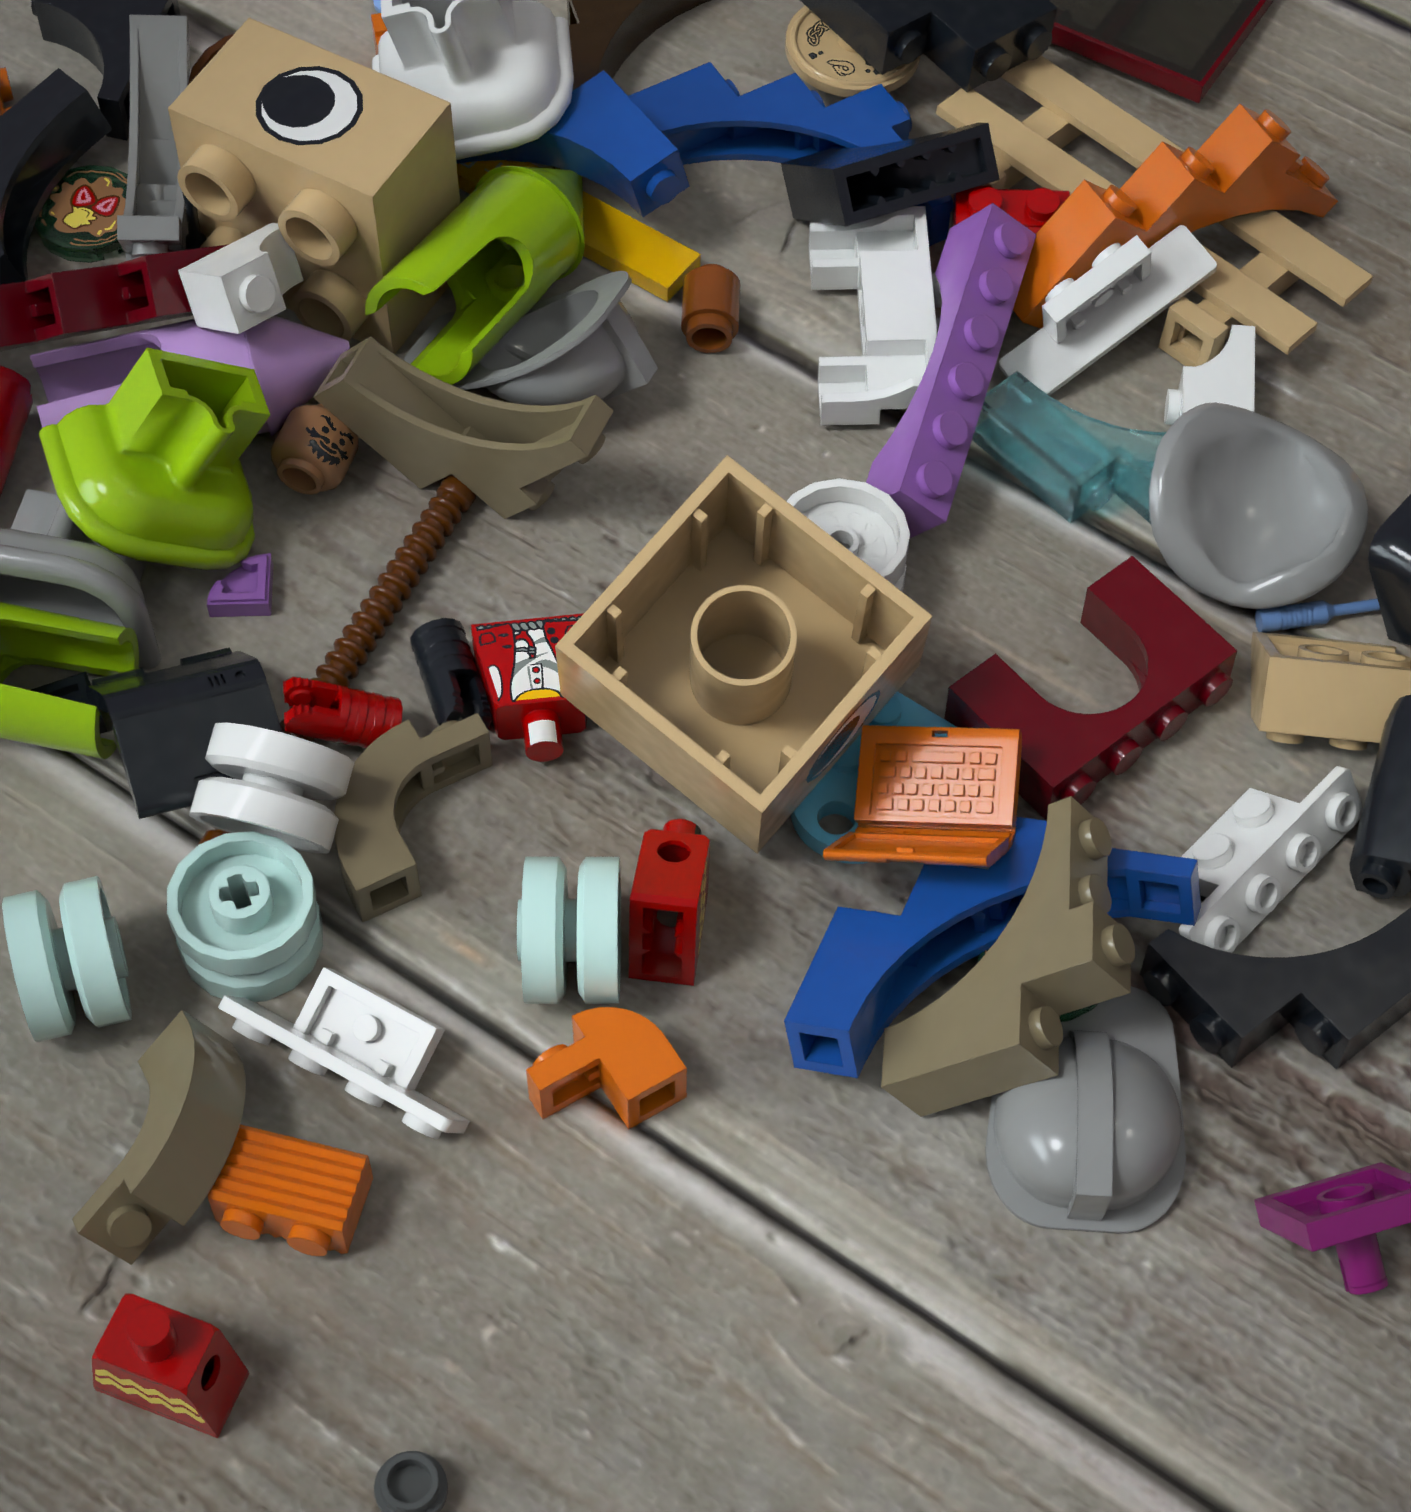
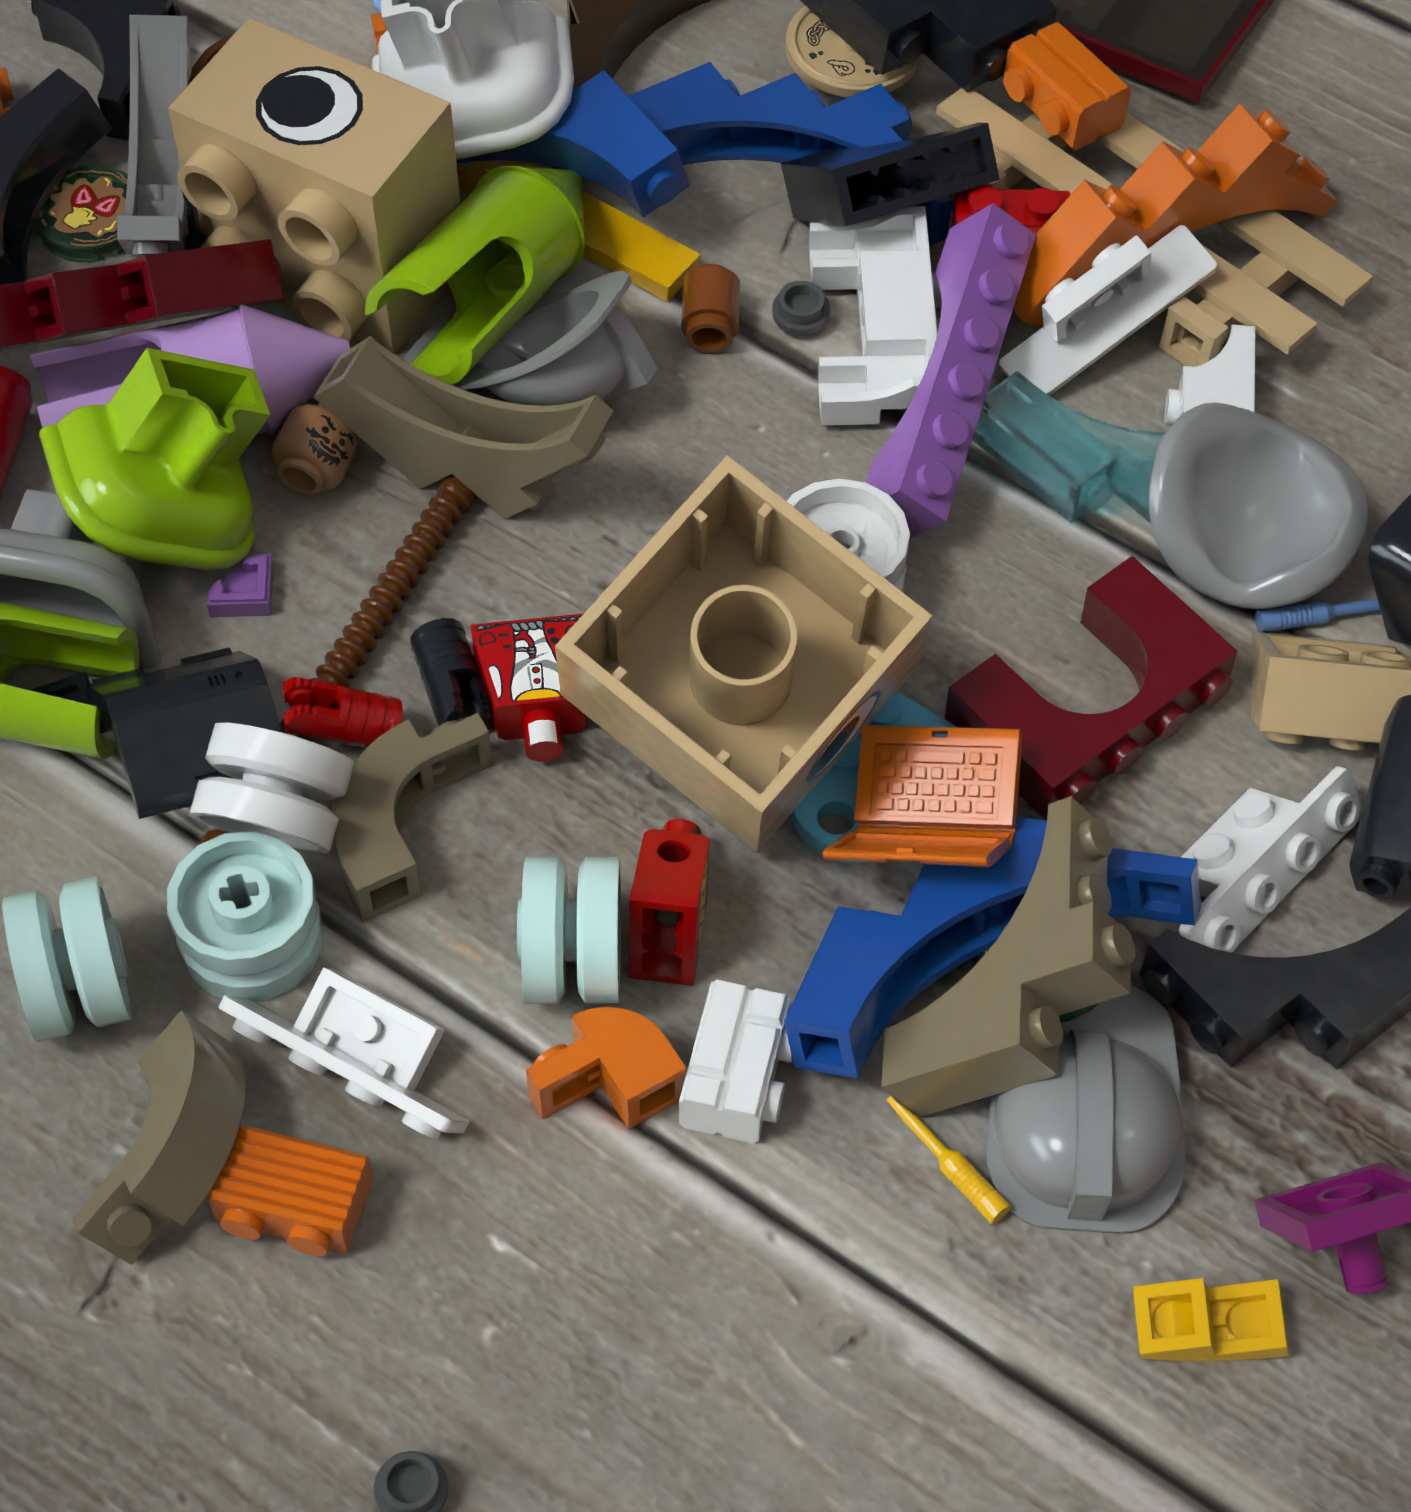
red torso [92,1293,249,1438] -> none
white arch [178,223,303,334] -> none
none -> white brick [679,979,792,1144]
none -> dark grey plate [772,281,830,335]
none -> yellow piece [886,1095,1012,1225]
none -> orange brick [1002,22,1131,151]
none -> yellow slope [1133,1278,1290,1361]

